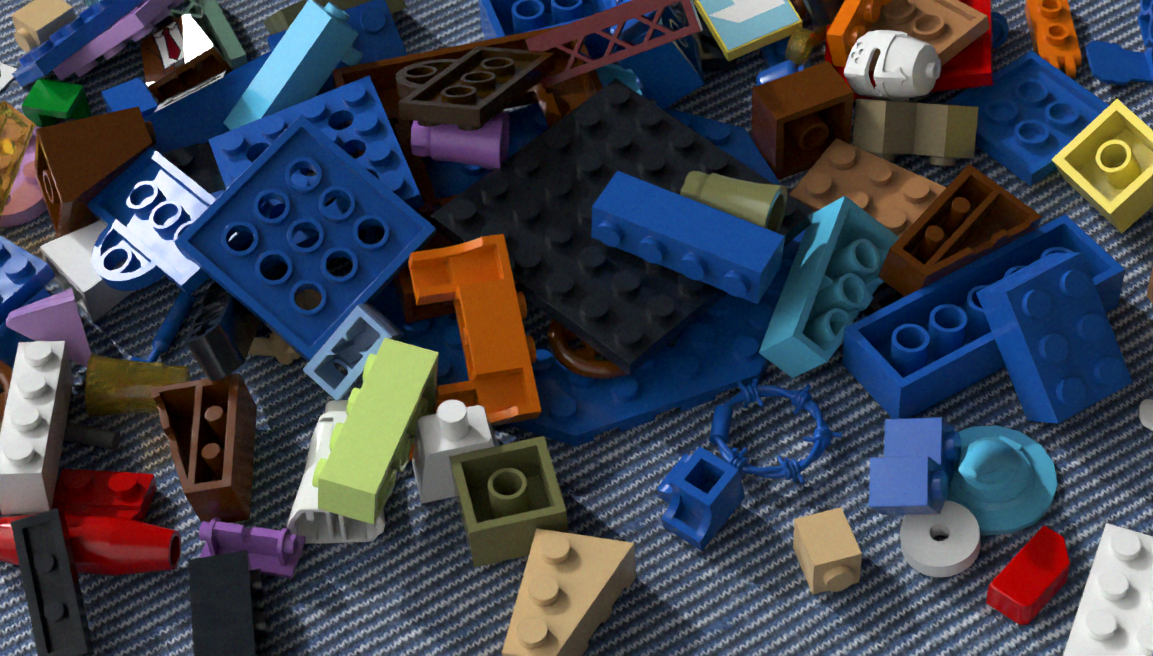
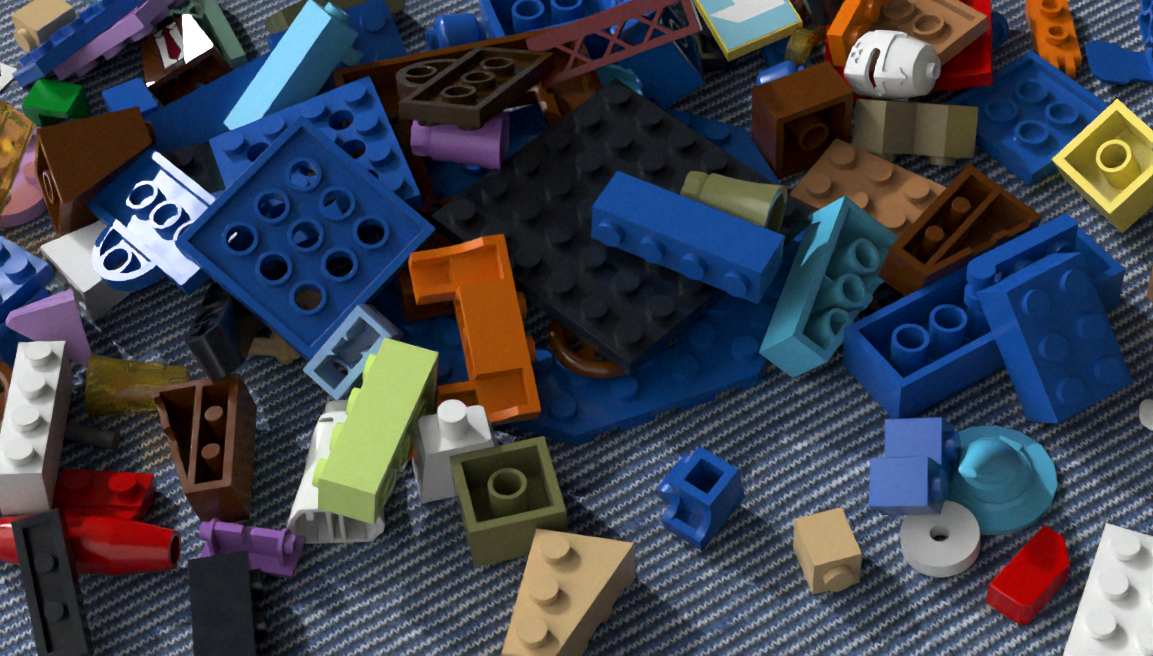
blue piece [128,291,195,380] -> none
sticker [154,69,227,112] -> none
blue piece [709,379,842,484] -> none
none -> blue head [426,13,487,51]
none -> blue plate [964,213,1078,310]

